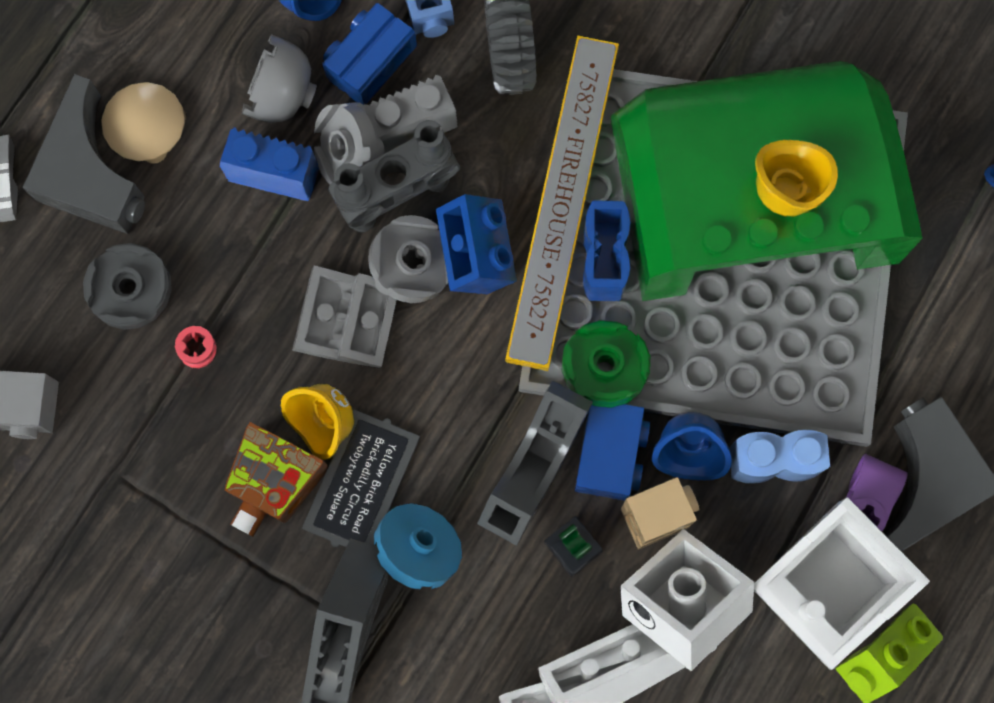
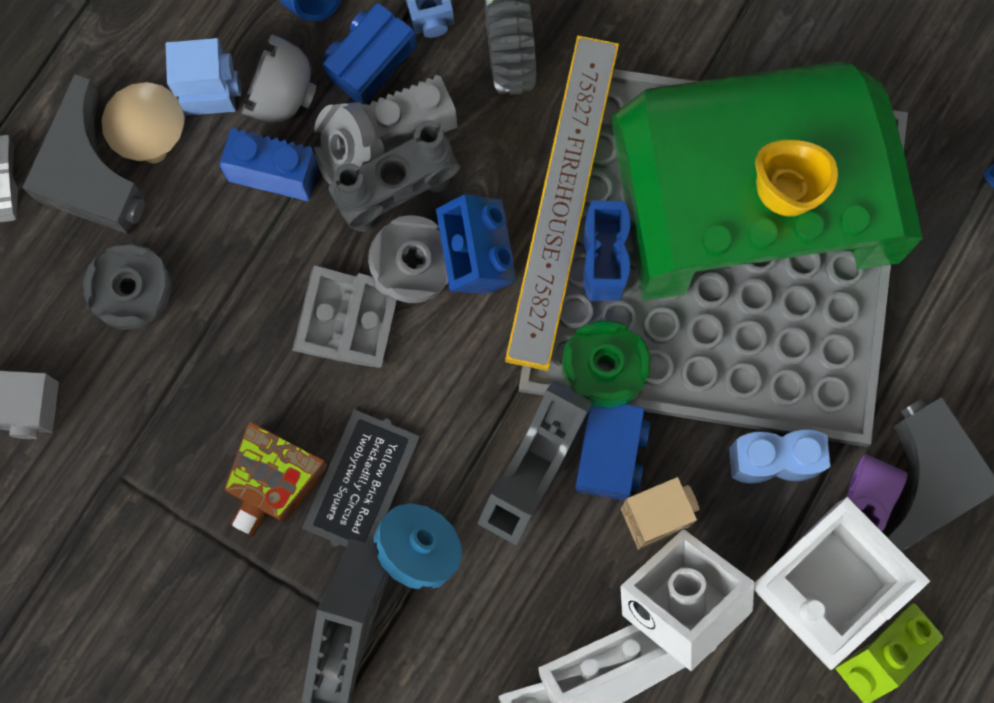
coral bush [175,326,217,368] -> none
yellow helmet [281,384,354,460] -> none
black piece [544,516,603,577] -> none
blue helmet [652,412,732,480] -> none
none -> light blue brick [165,38,242,116]

